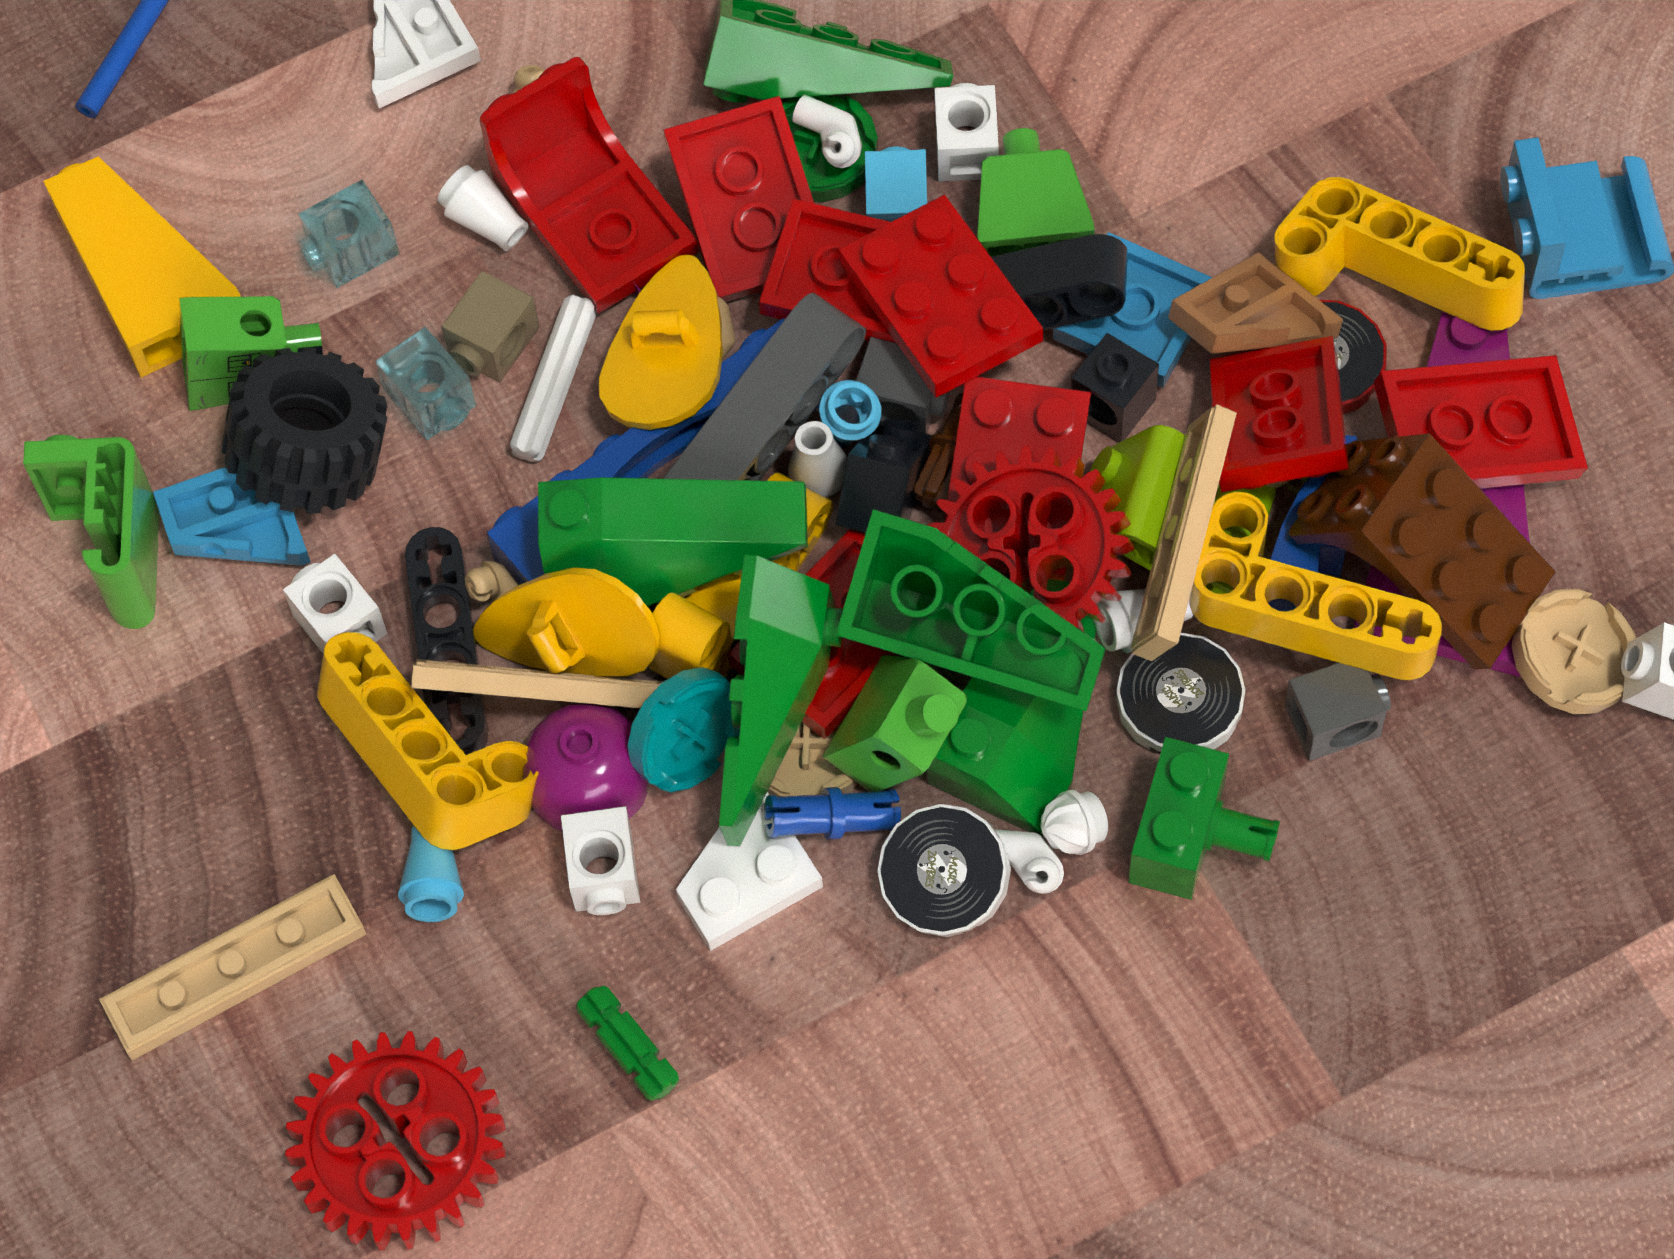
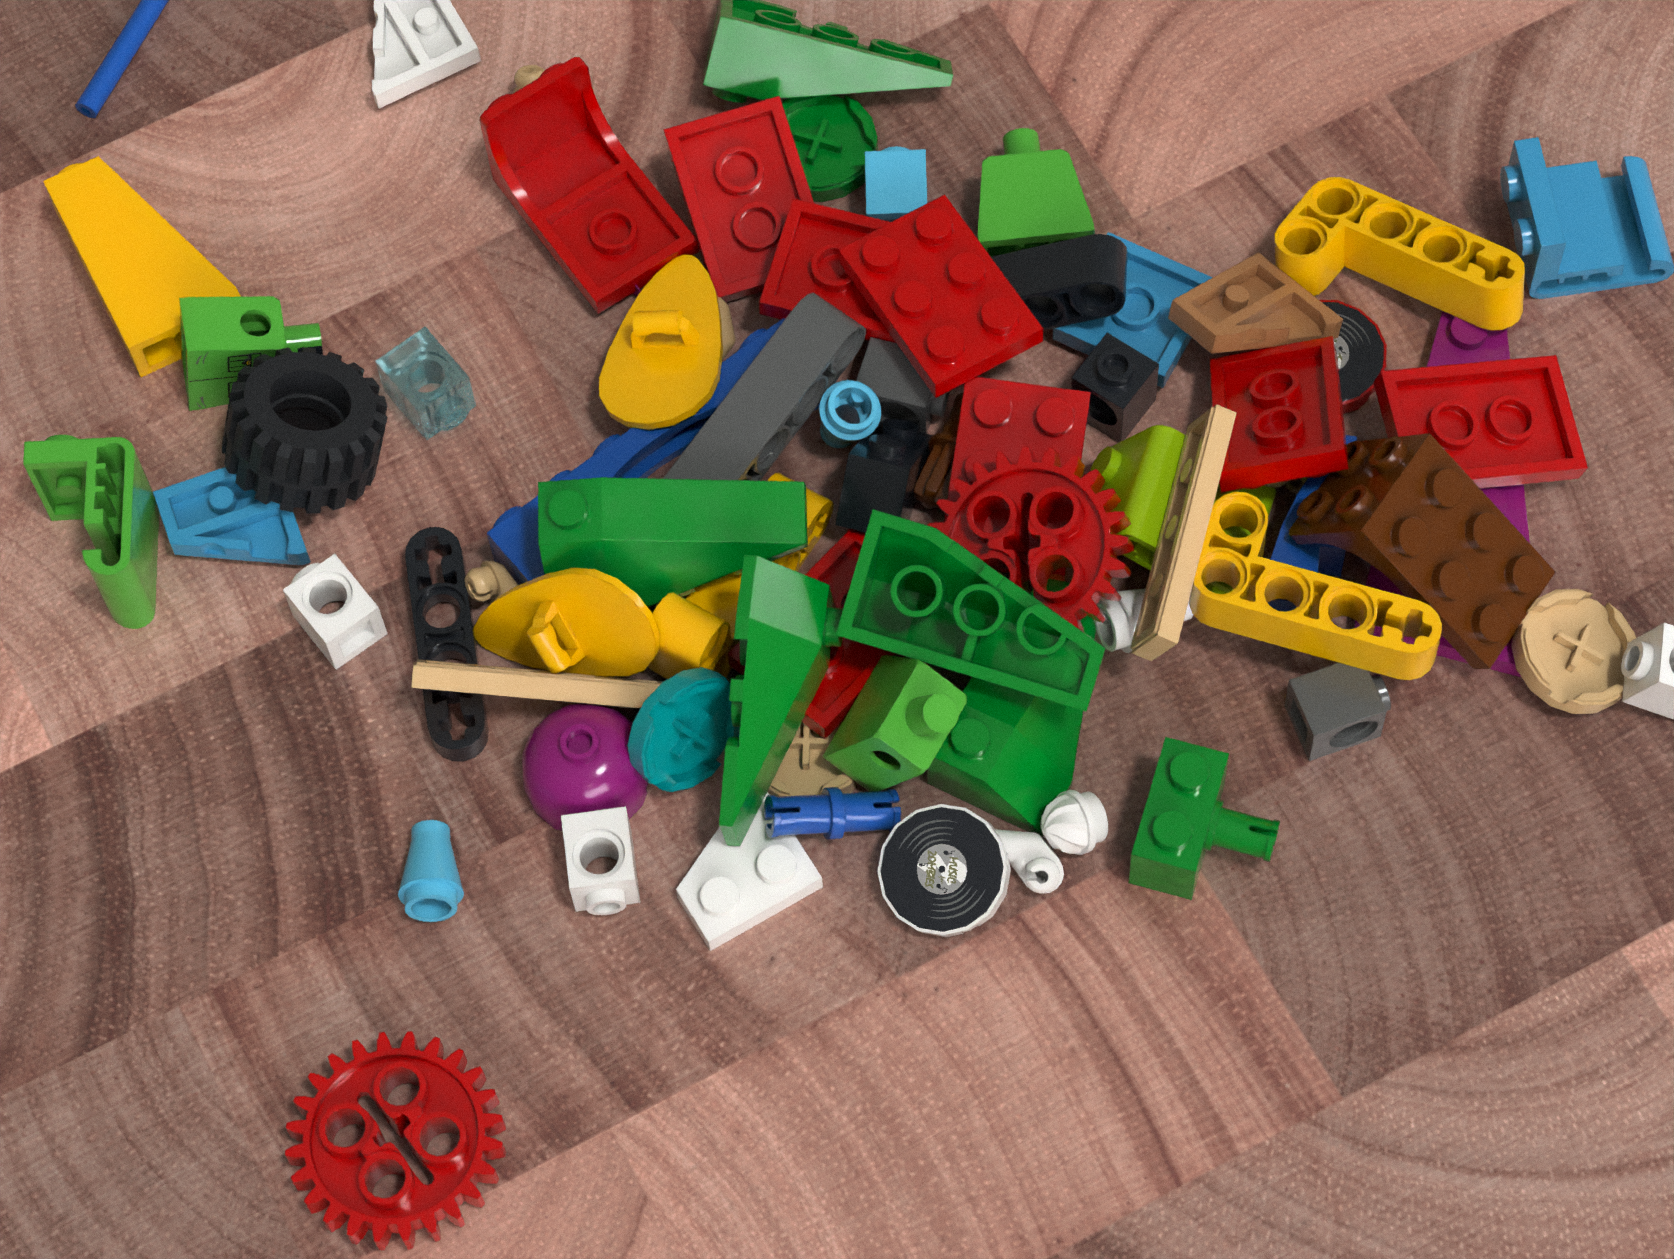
tan tile [99,874,367,1061] -> none
clear light blue brick [298,180,400,288] -> none
yellow beam [317,632,539,850] -> none
white cone [437,165,528,251] -> none
dark tan brick [441,271,540,383] -> none
white axle [510,295,596,463] -> none
green axle [576,986,679,1101] -> none
white cone [788,421,848,498] -> none
white arm [793,95,862,168] -> none
white brick [935,83,999,182] -> none
black tile [1116,633,1246,751] -> none

